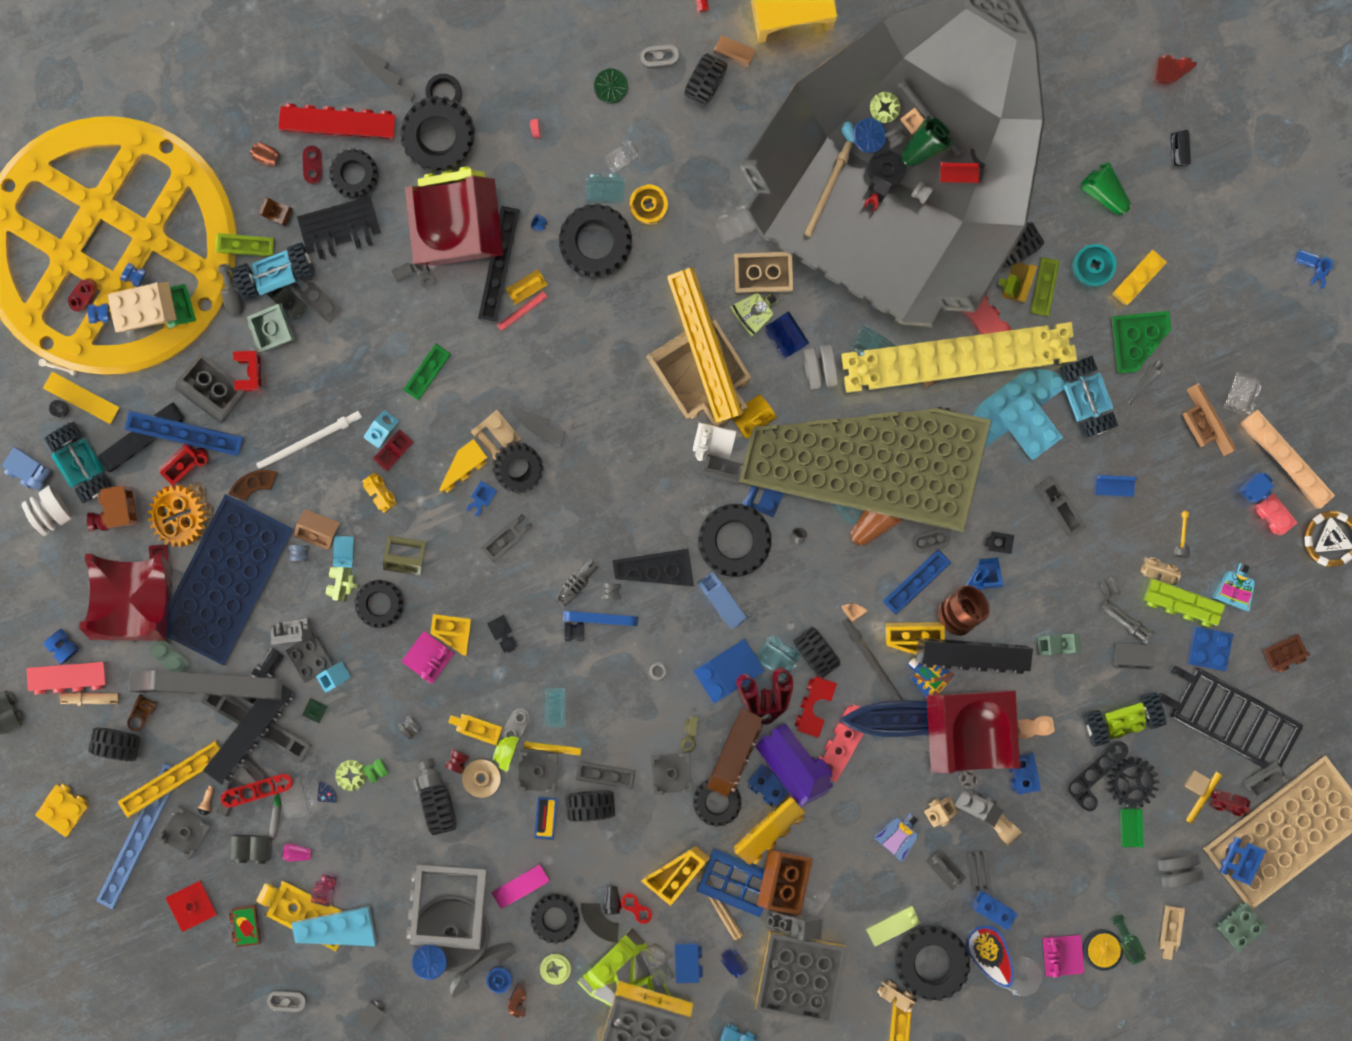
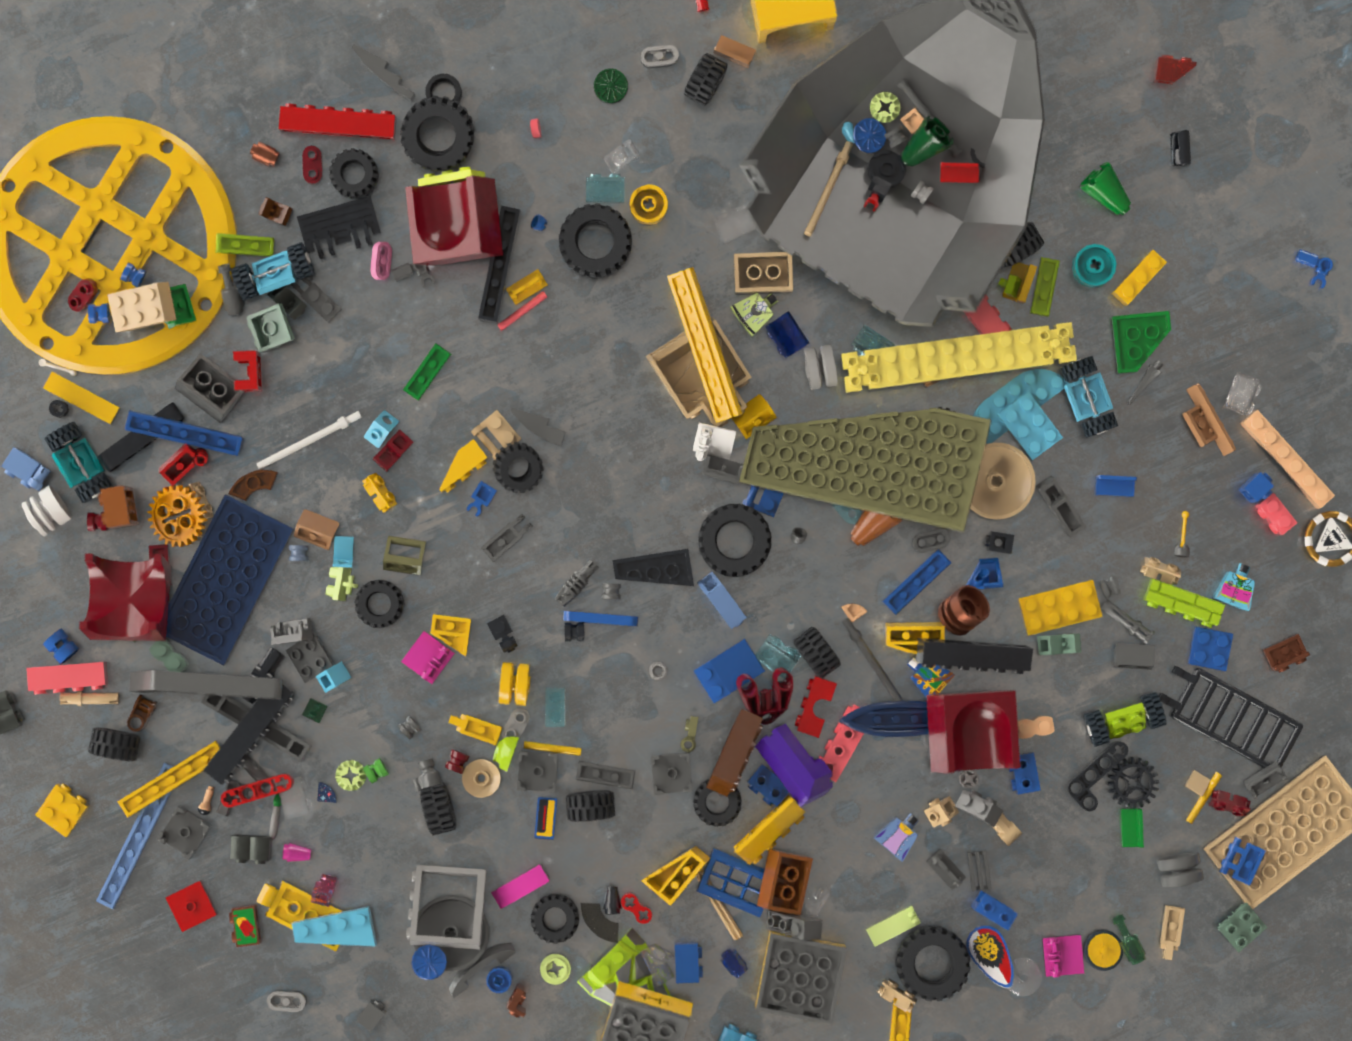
none -> bright pink plate [371,242,392,280]
none -> yellow wheel [499,662,531,706]
none -> tan dish [970,443,1035,520]
none -> yellow plate [1018,580,1103,636]

